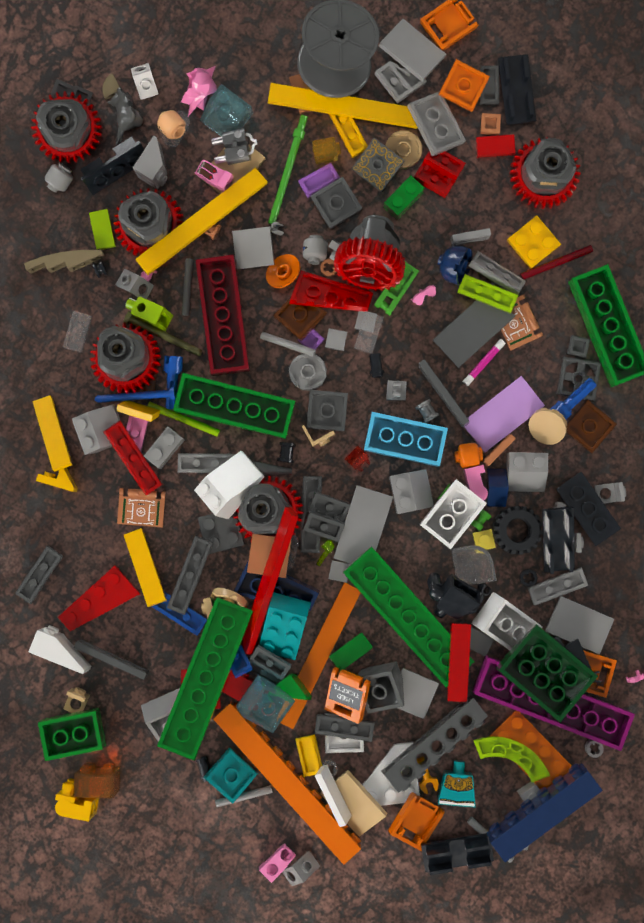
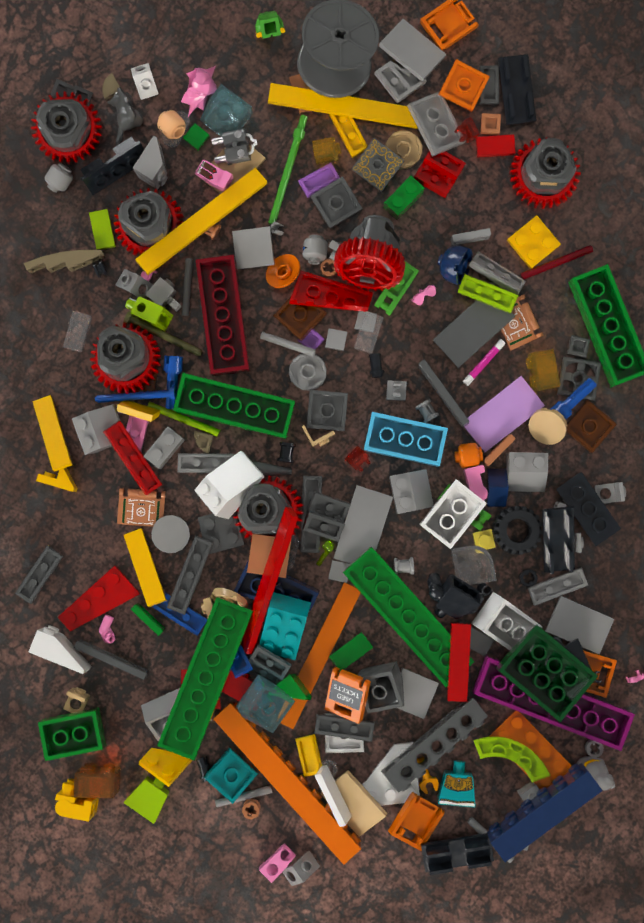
none -> bright pink arm [99,614,115,644]
none -> lime torso [124,776,170,824]
none -> green tile [131,603,166,636]
none -> yellow wing [139,748,193,787]
none -> light grey brick [145,277,182,312]
none -> light grey tile [151,515,190,553]
none -> green tile [183,123,210,151]
none -> dark tan tile [194,431,214,454]
none -> nougat bush [242,798,261,820]
none -> bright green piece [255,11,285,39]
none -> light grey bush [394,557,414,575]
none -> clear red tile [454,117,480,143]
none -> clear yellow brick [526,349,560,392]
none -> light grey hair [576,756,615,791]

